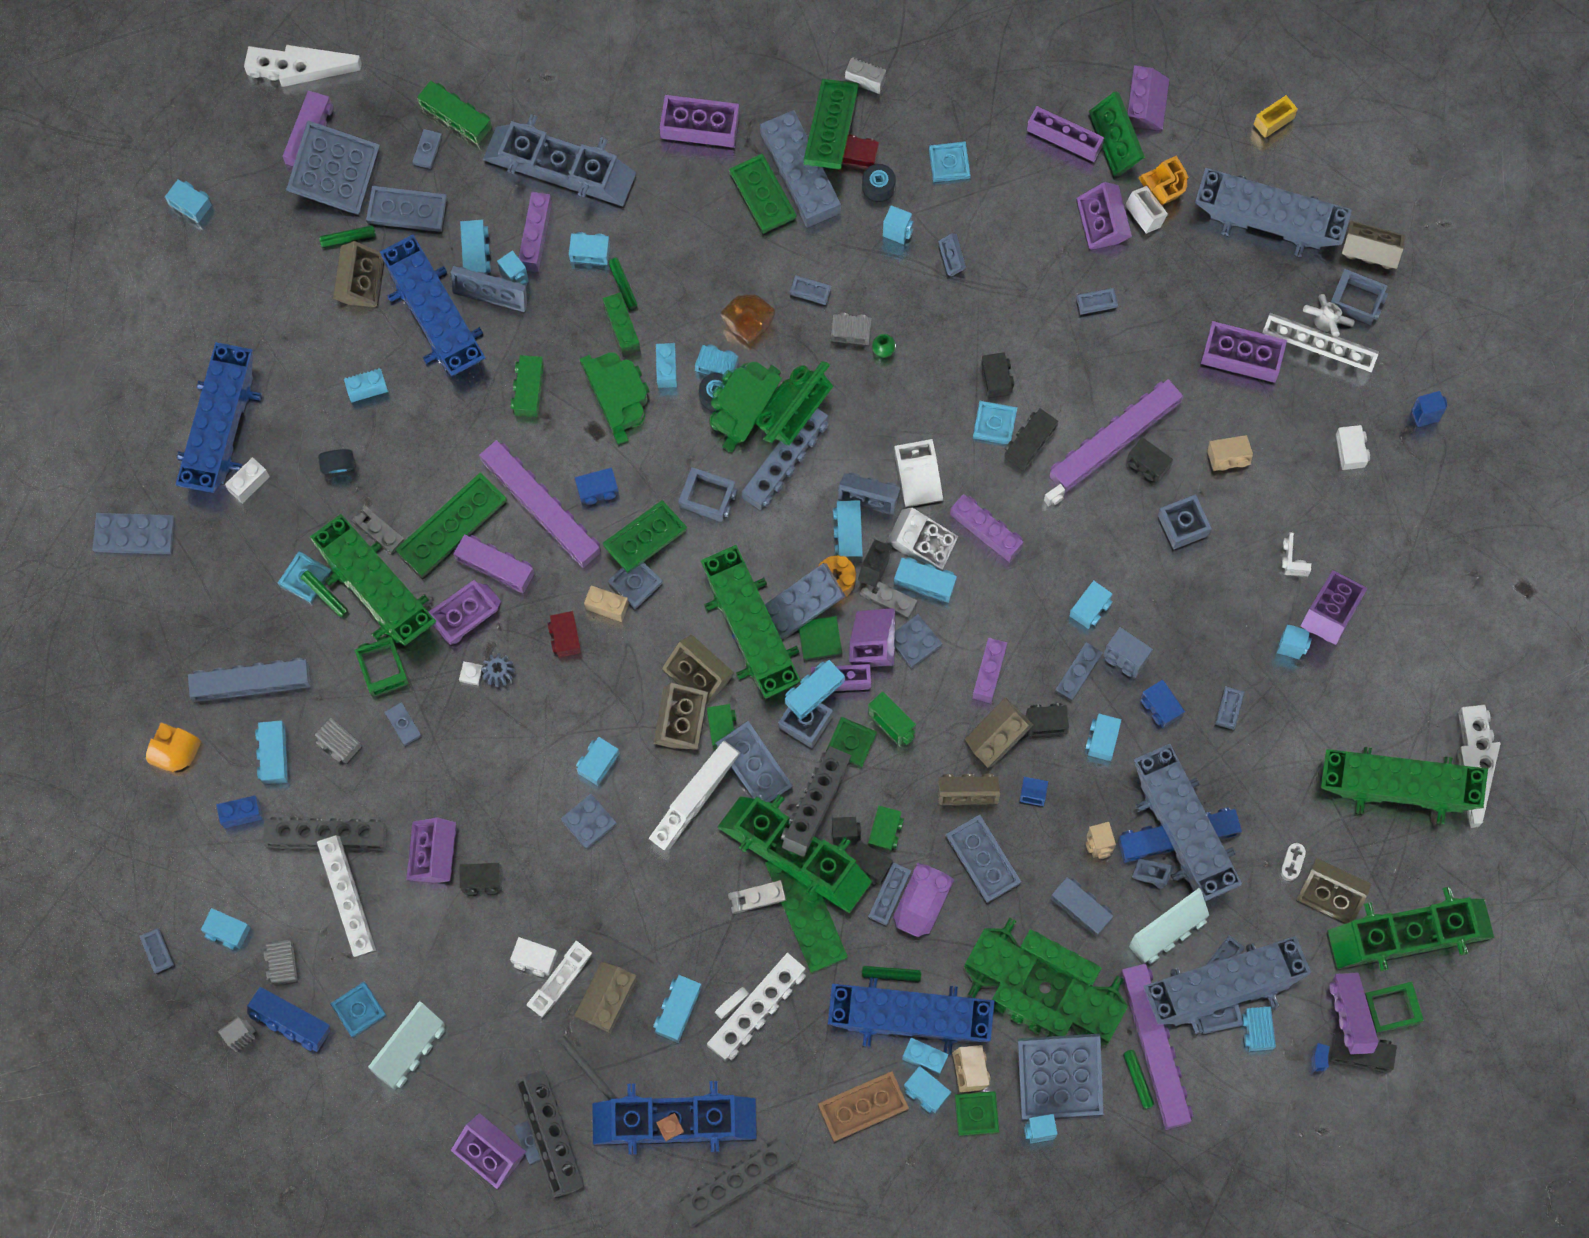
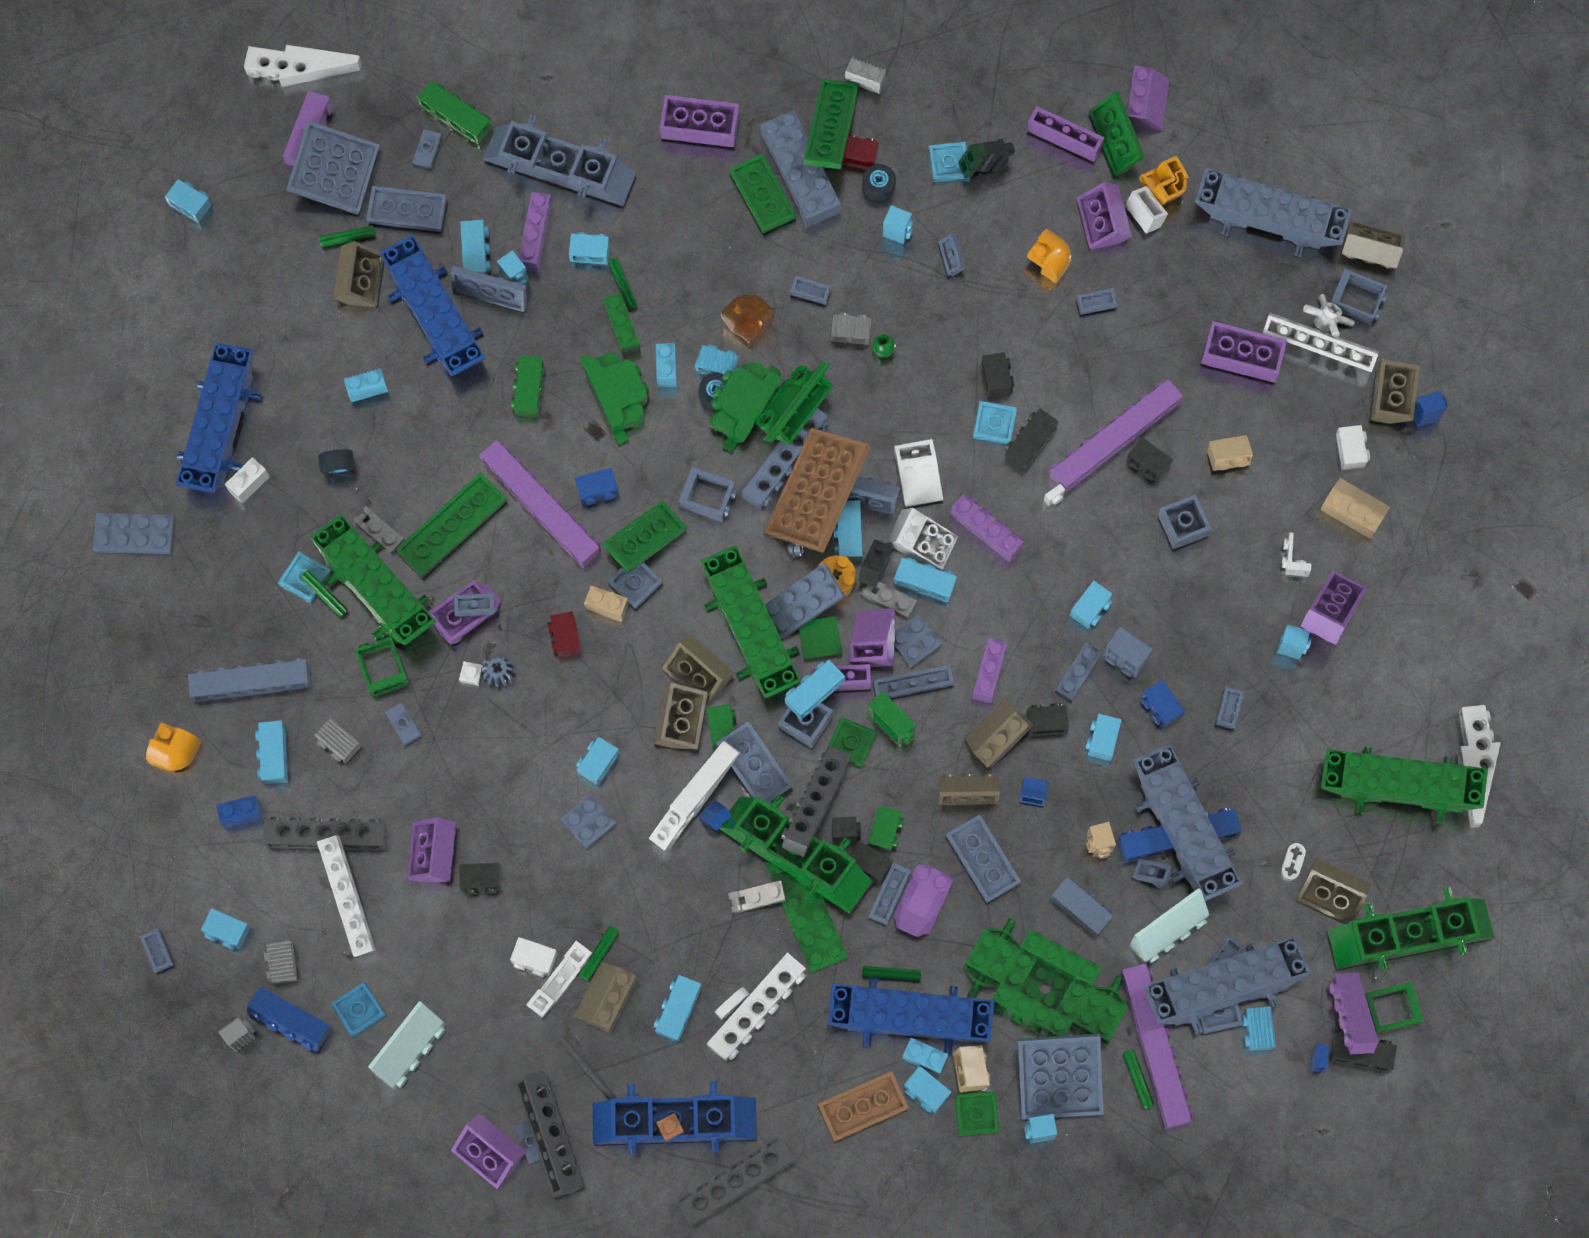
medium lavender brick [453,534,535,593] -> none
yellow brick [1254,95,1298,138] -> none
none -> sand blue plate [454,593,494,617]
none -> green axle [579,926,618,981]
none -> blue piece [698,800,731,831]
none -> medium nougat plate [764,428,871,553]
none -> sand blue plate [788,543,803,558]
none -> sand blue plate [873,665,954,698]
none -> hips [958,138,1015,179]
none -> light orange brick [1026,229,1071,284]
none -> tan slope [1320,478,1390,539]
none -> dark tan slope [1370,359,1420,424]

